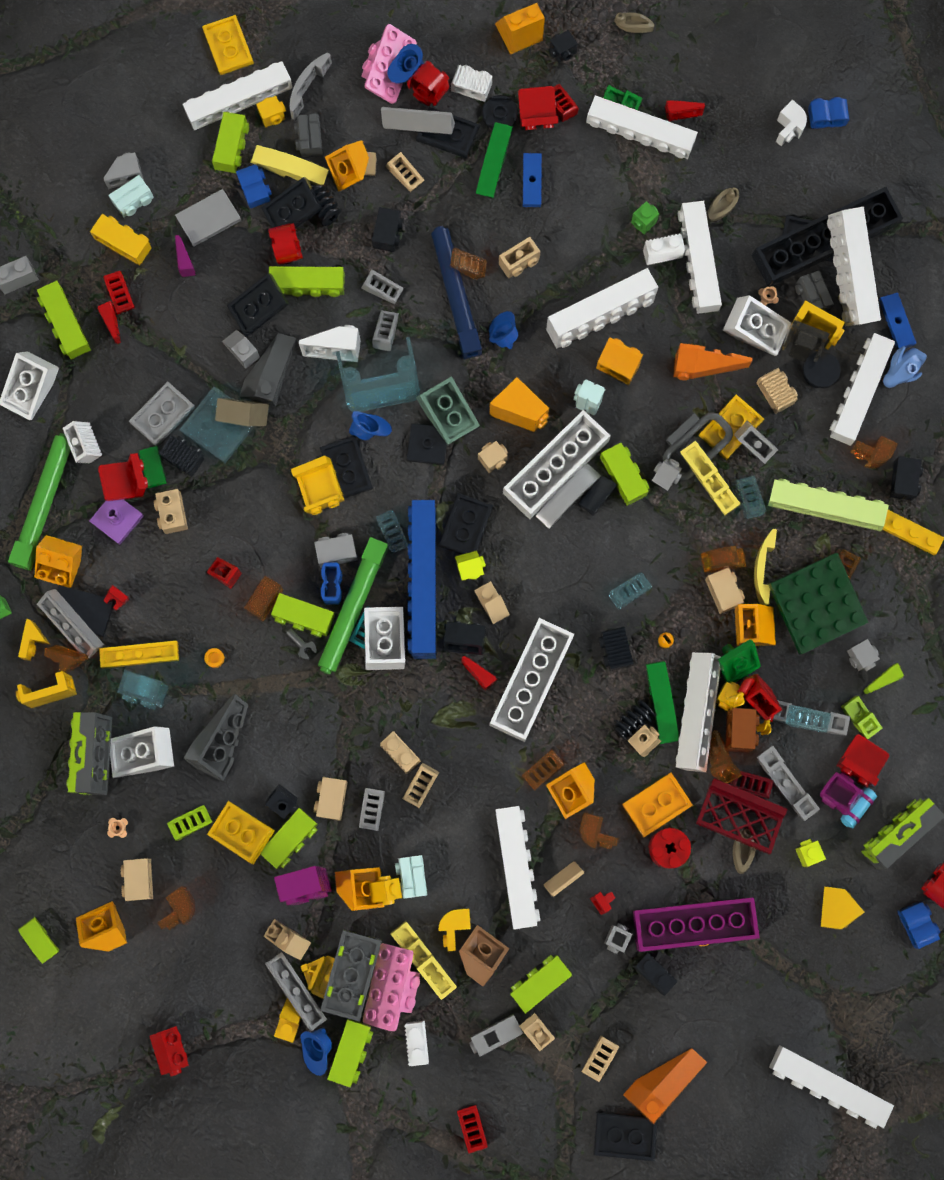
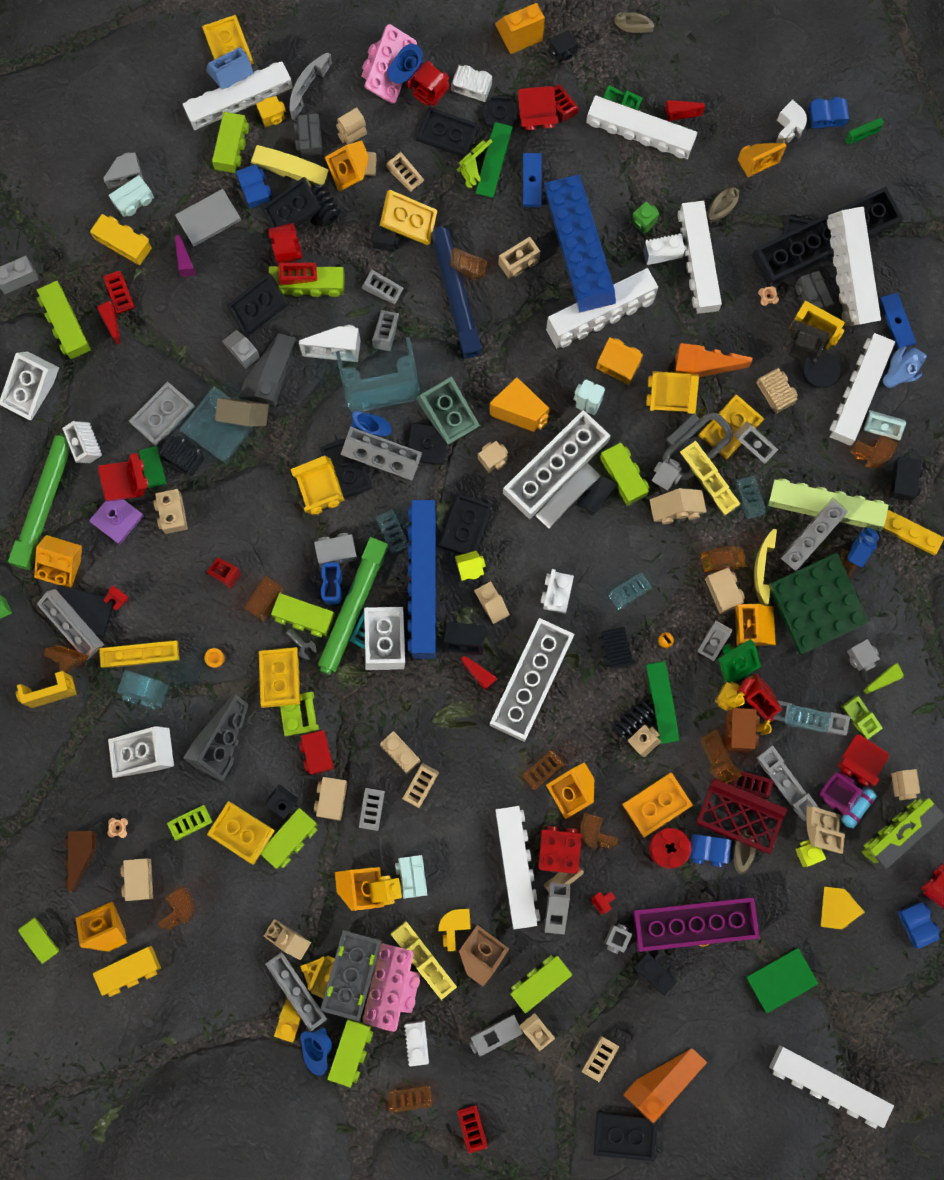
yellow slope [18,619,49,661] -> none
dark grey piece [67,712,112,795] -> none
red brick [150,1026,189,1077] -> none
magenta brick [274,866,332,905] -> none
light grey slope [381,107,455,134] -> none
blue piece [489,311,519,349] -> none
white brick [676,652,721,772] -> none
white slope [723,295,791,356] -> none
none -> reddish brown slope [65,831,96,892]
none -> yellow brick [93,946,161,997]
none -> medium blue slope [206,47,254,90]
none -> yellow tile [259,647,300,708]
none -> red slope [277,263,318,285]
none -> lime plate [280,692,319,737]
none -> red brick [299,730,334,775]
none -> tan brick [336,107,367,145]
none -> light grey brick [341,427,422,480]
none -> yellow tile [380,190,437,245]
none -> clear orange slope [388,1085,432,1113]
none -> lime plate [456,139,493,189]
none -> red bracket [539,826,582,874]
none -> white bracket [541,569,574,614]
none -> blue brick [544,174,616,313]
none -> light grey brick [545,883,570,935]
none -> yellow panel [646,371,699,414]
none -> tan brick [650,488,707,524]
none -> blue brick [689,834,731,867]
none -> light grey slope [697,620,732,661]
none -> light orange slope [738,143,786,177]
none -> green tile [746,948,818,1013]
none -> light grey brick [781,497,848,571]
none -> tan slope [806,806,845,854]
none -> green tile [845,118,884,145]
none -> blue brick [848,527,879,567]
none -> light aqua slope [863,410,906,441]
none -> tan brick [891,769,920,800]

